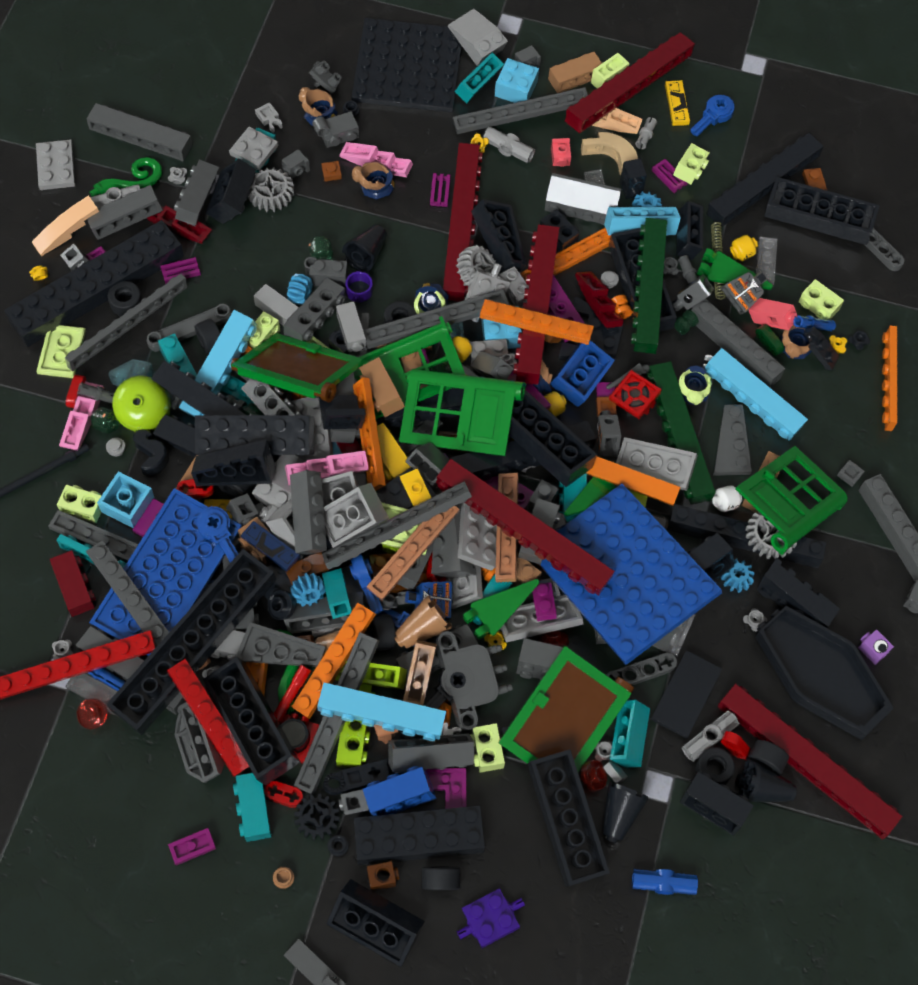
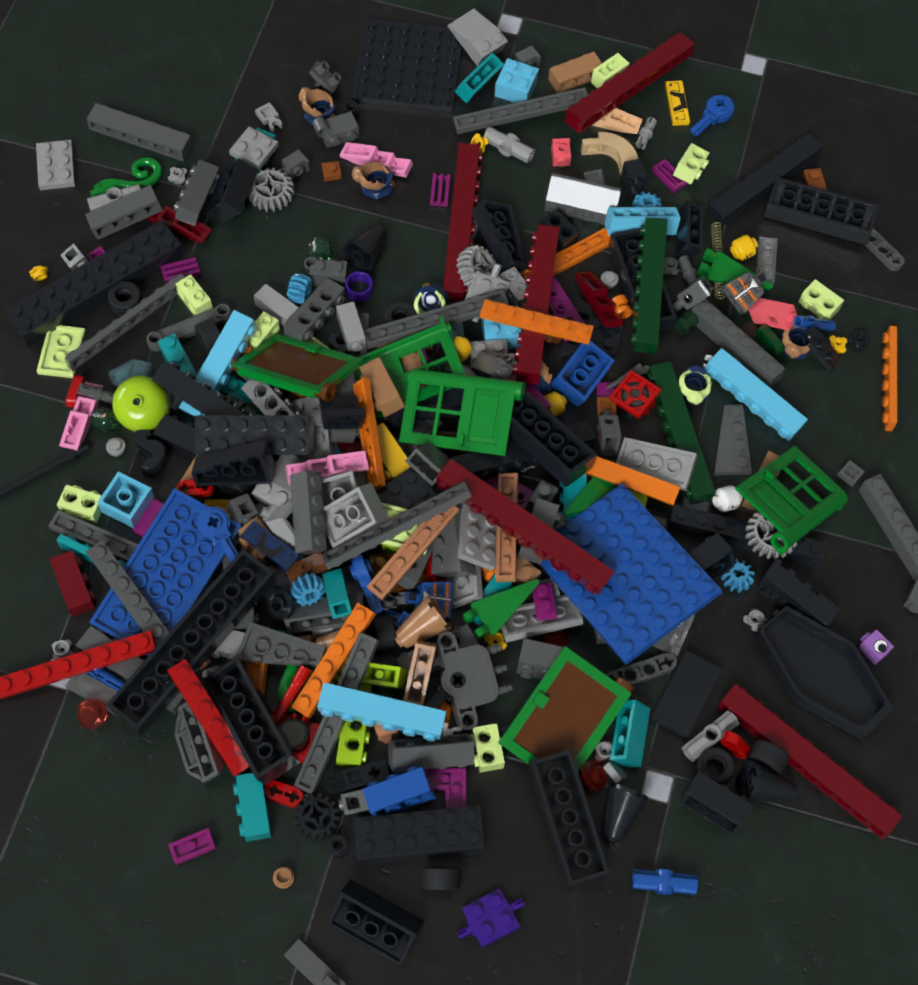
light nougat slope [32,195,99,256] -> none
reddish brown brick [367,861,399,891] -> none
yellow plate [399,469,431,507] -> none
none -> yellowish green brick [175,275,212,316]

